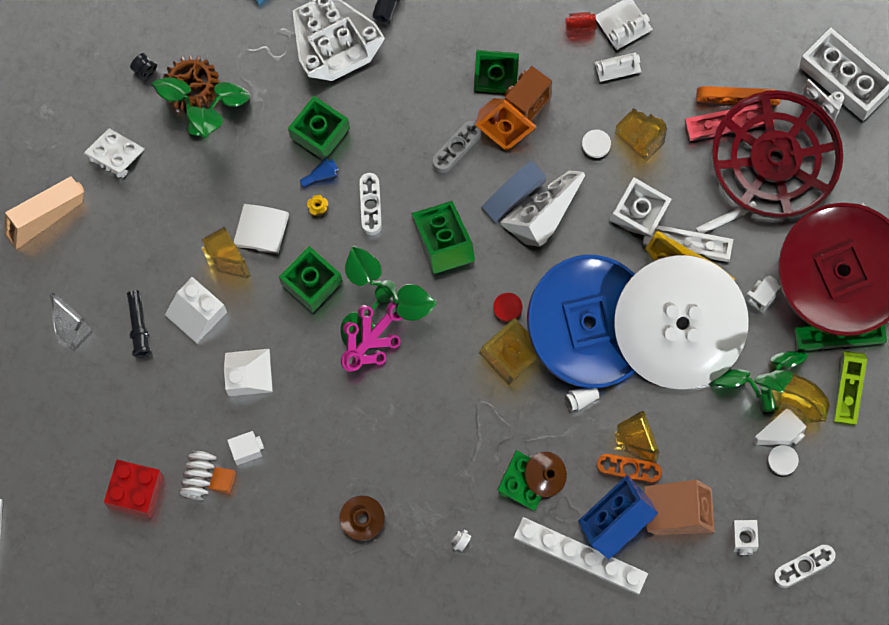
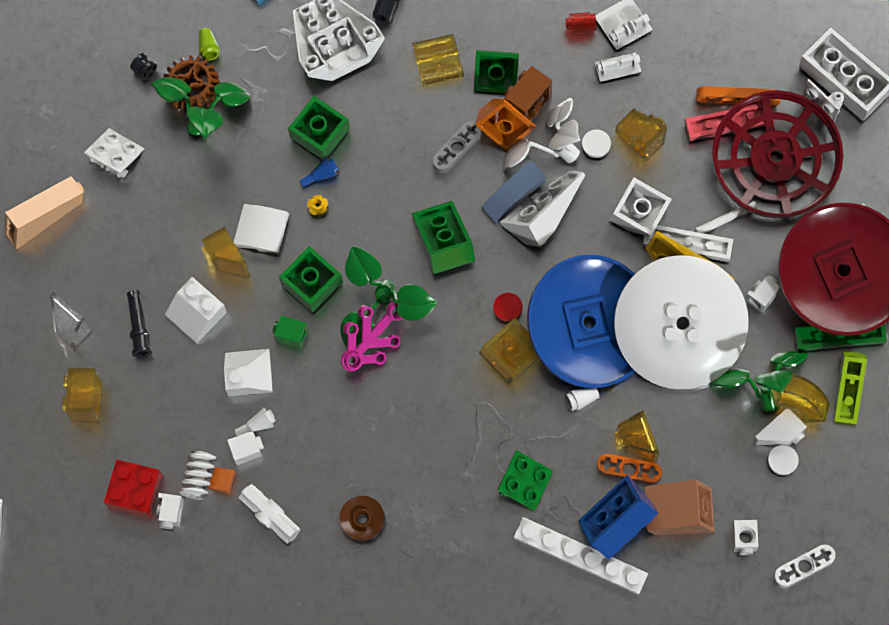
white beam [360,173,382,236] -> none
white plate [451,529,471,552] -> none
reddish brown dish [525,452,567,497] -> none
none -> clear yellow brick [62,368,102,423]
none -> white brick [156,493,184,529]
none -> lime cone [199,28,220,61]
none -> white cone [235,408,276,436]
none -> white piece [238,484,301,544]
none -> green brick [272,315,308,349]
none -> clear yellow slope [412,34,464,86]
none -> white plant [503,98,580,173]

